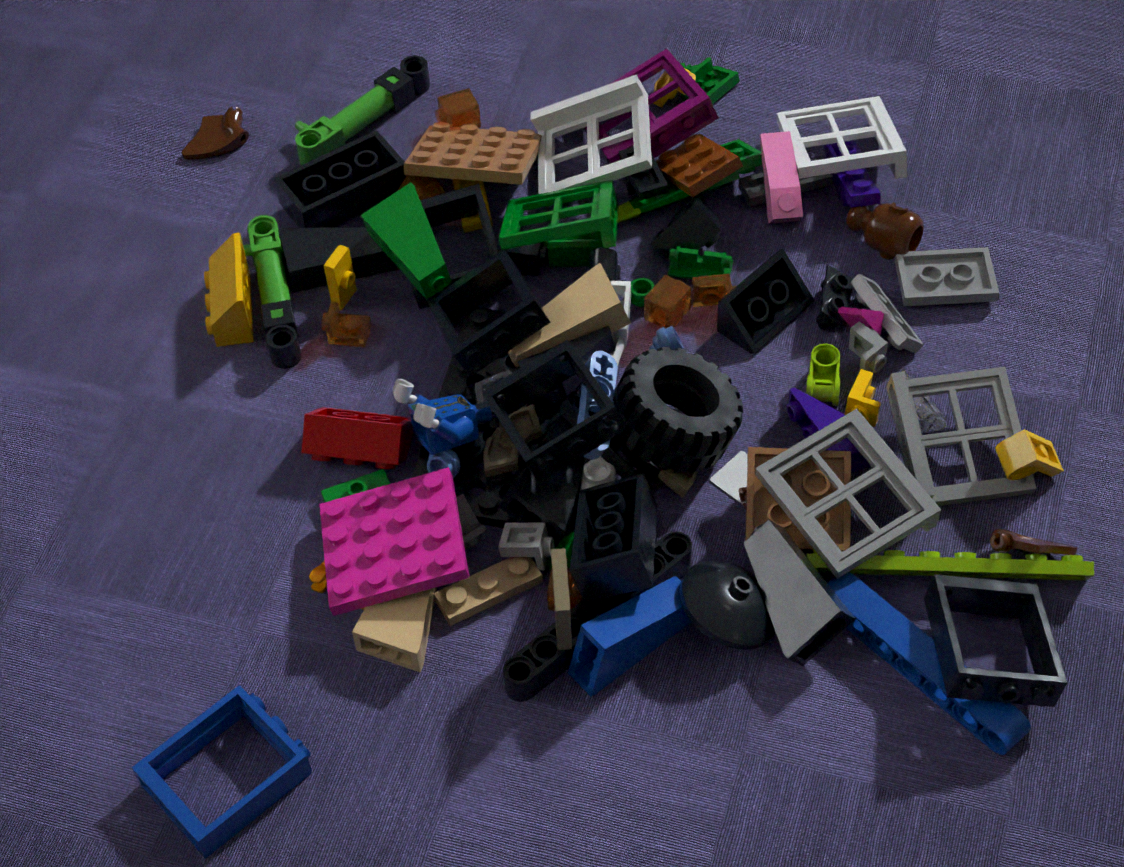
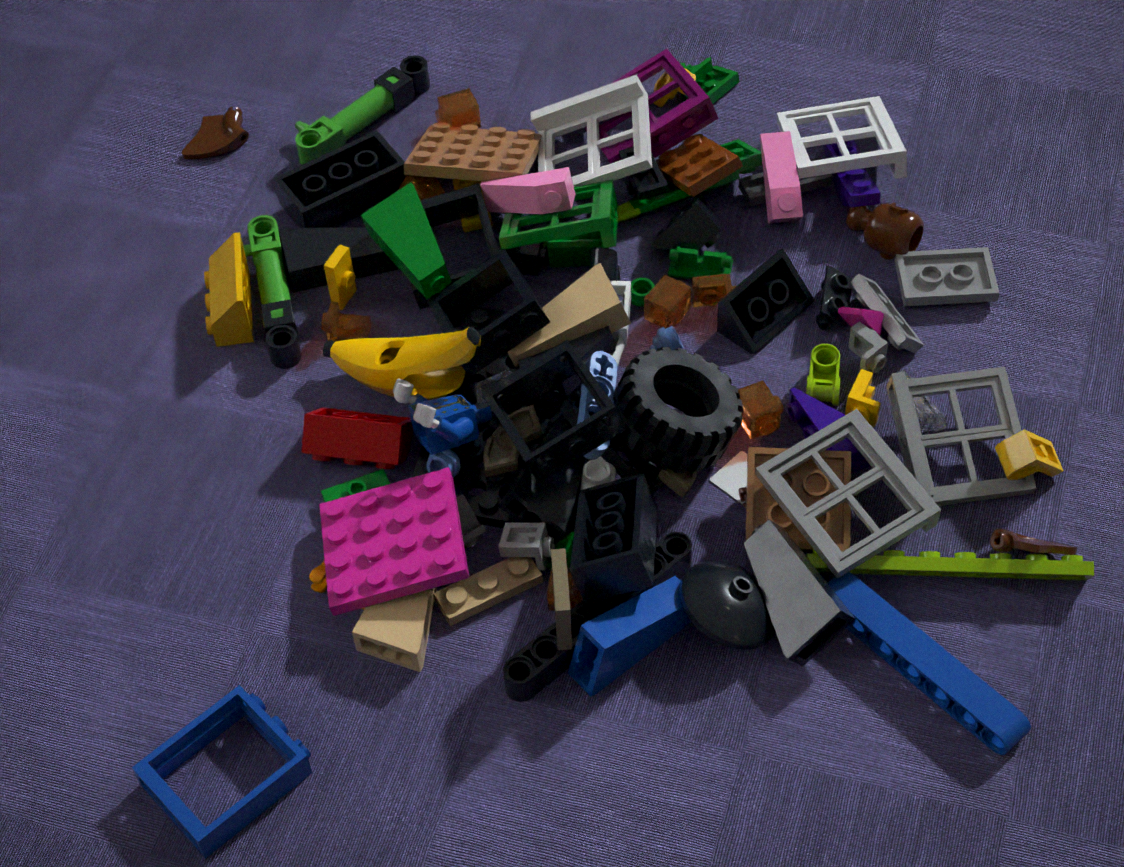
black window [924,574,1067,707] -> none
none -> yellow piece [323,327,481,400]
none -> bright pink slope [480,167,576,214]
none -> clear orange brick [738,380,783,439]

